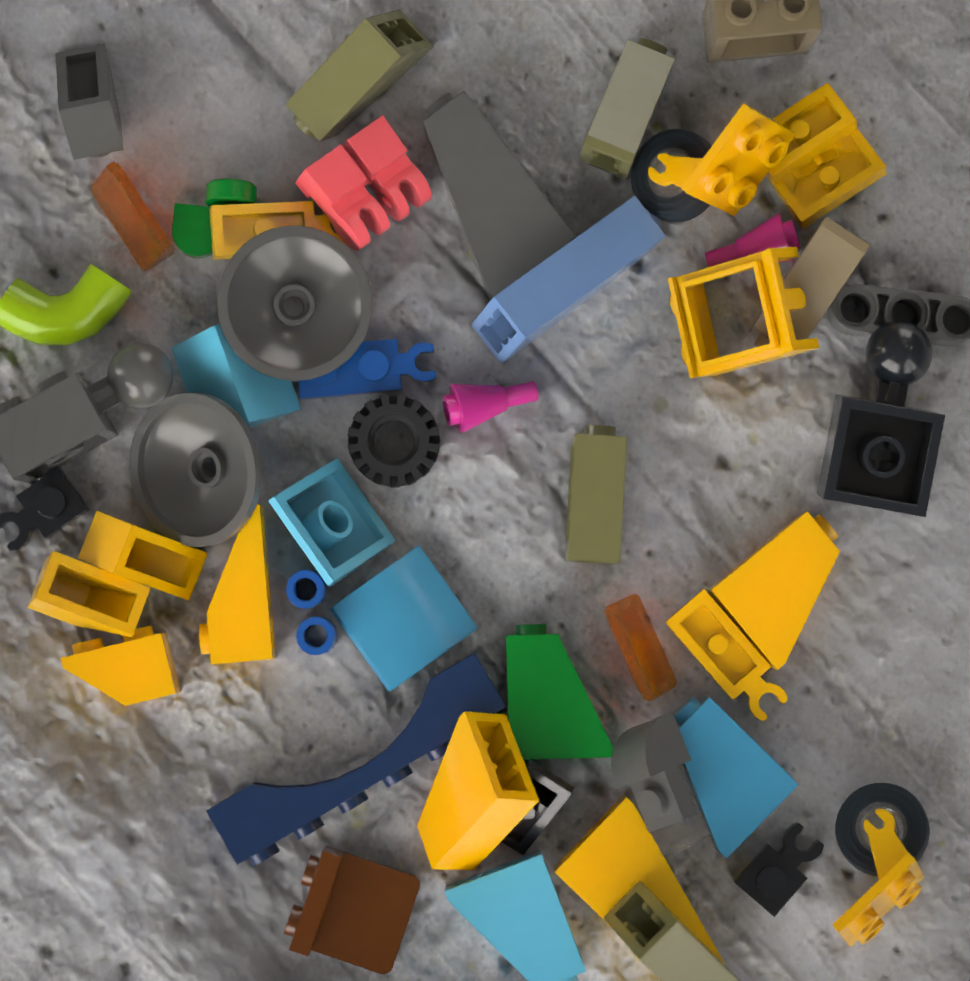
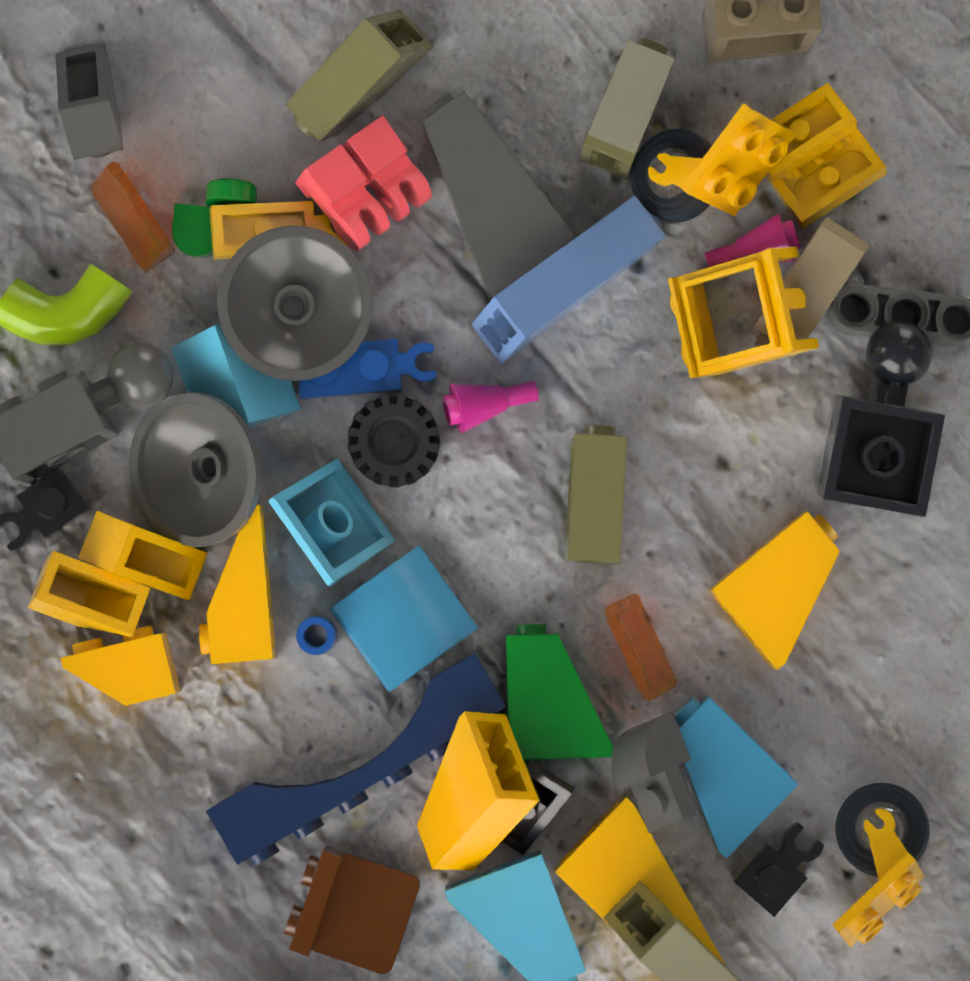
blue piece [286,570,328,609] -> none
yellow plate [664,589,788,721] -> none

